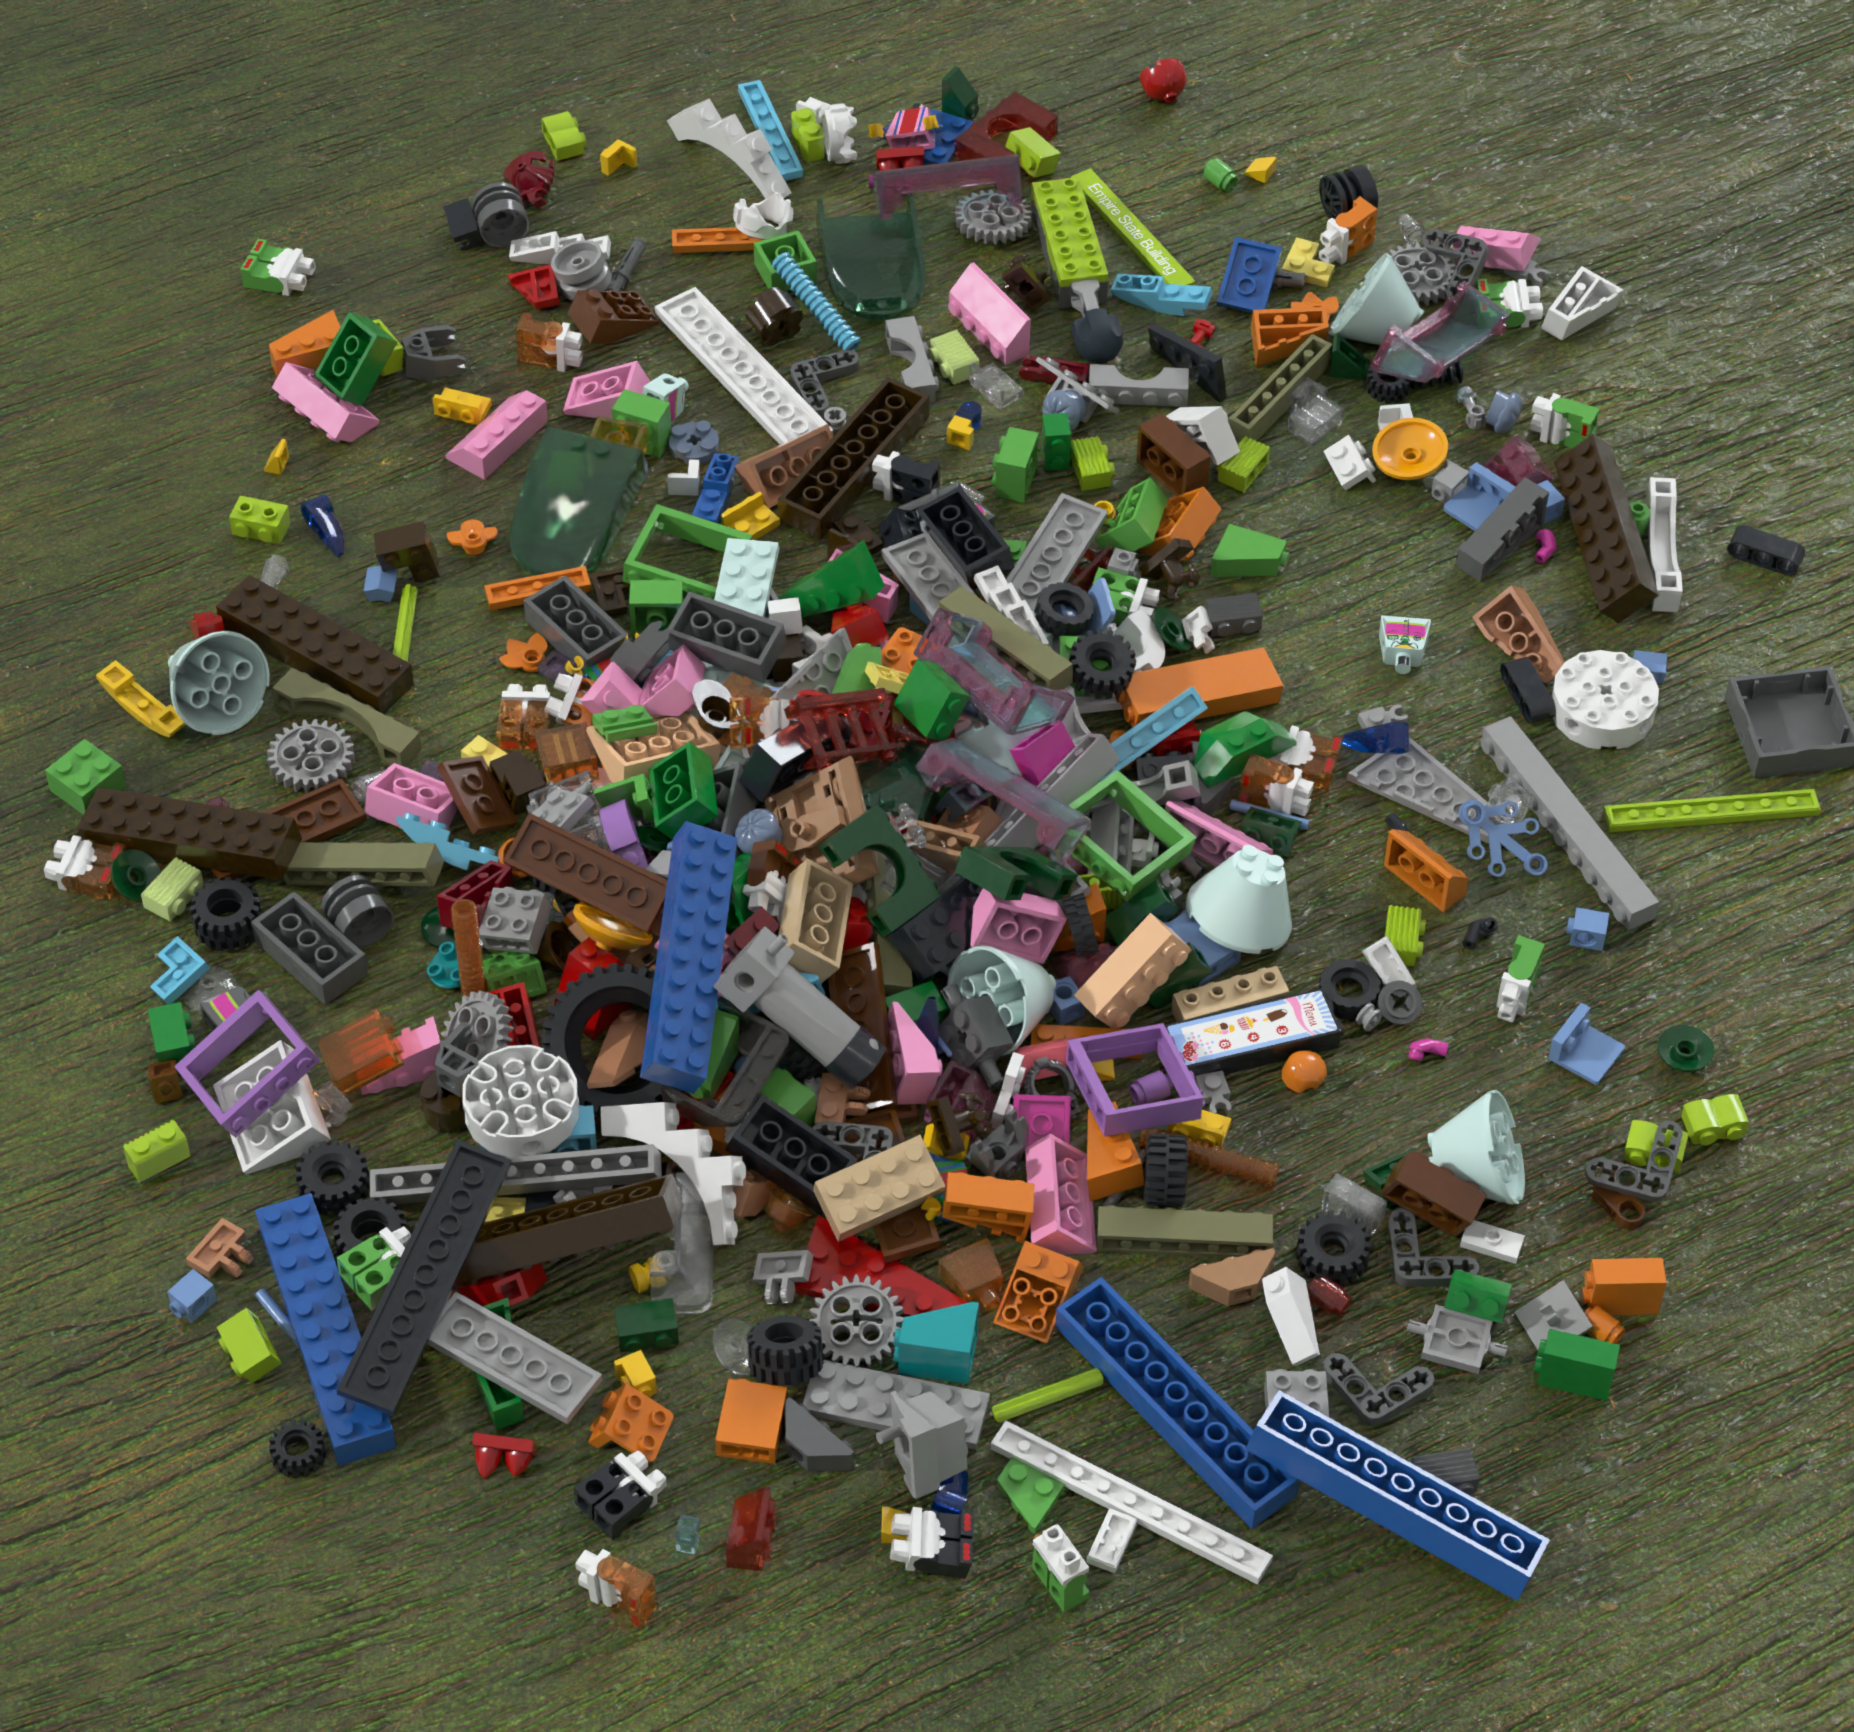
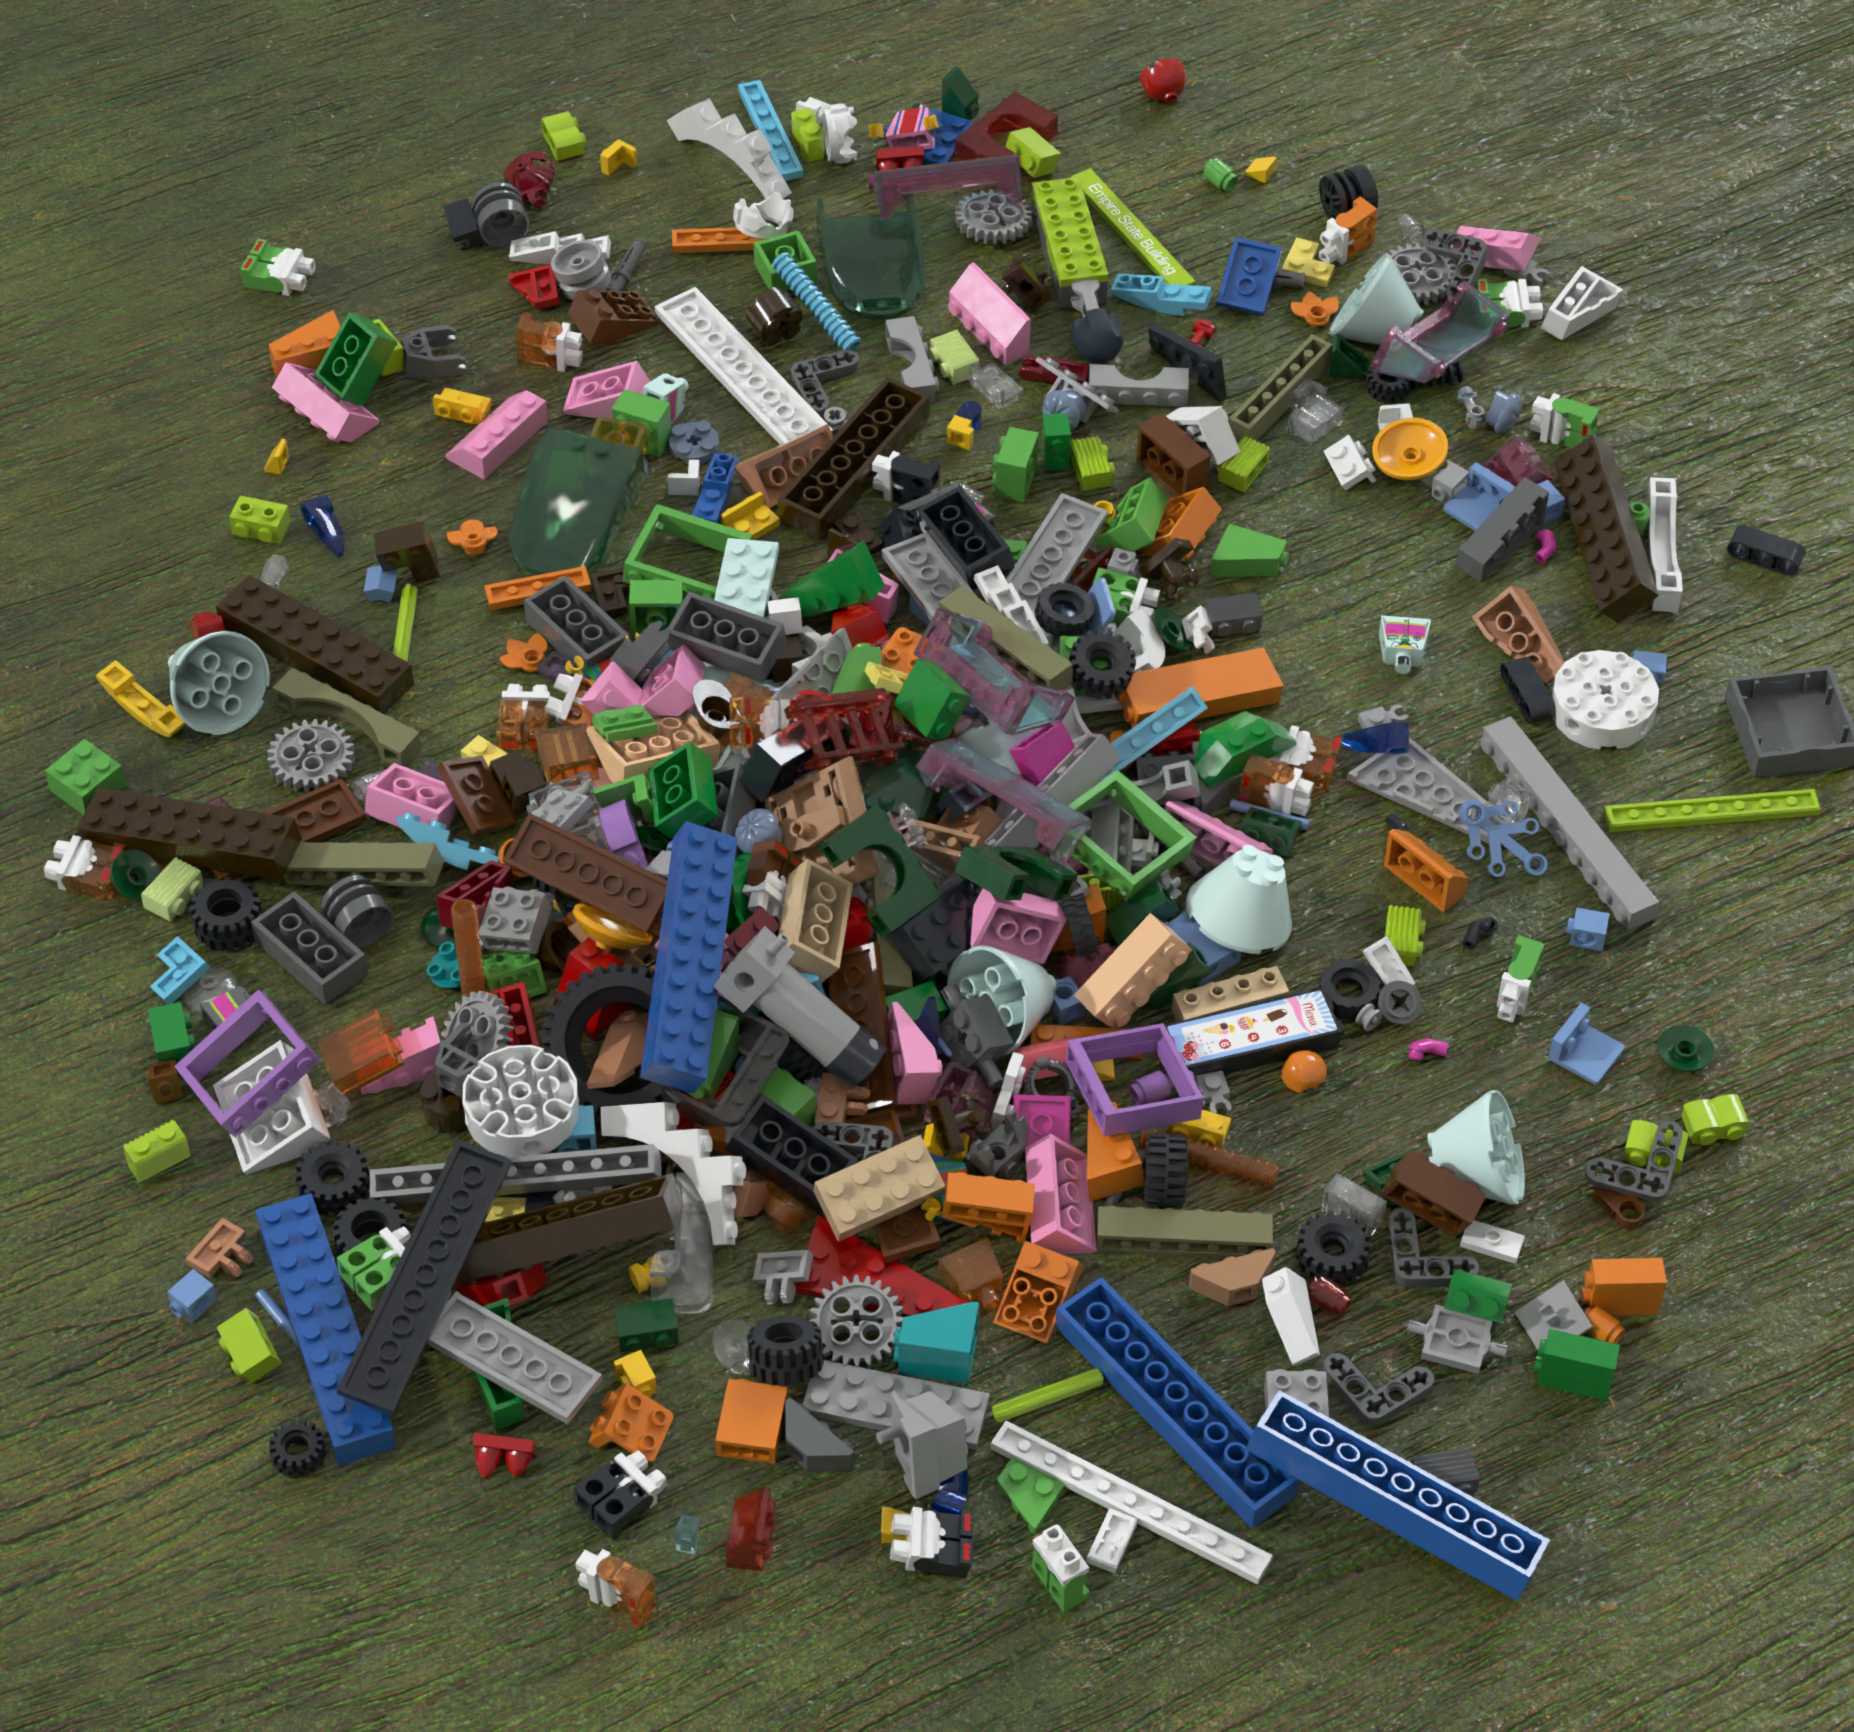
orange wedge [1251,307,1329,367] -> none

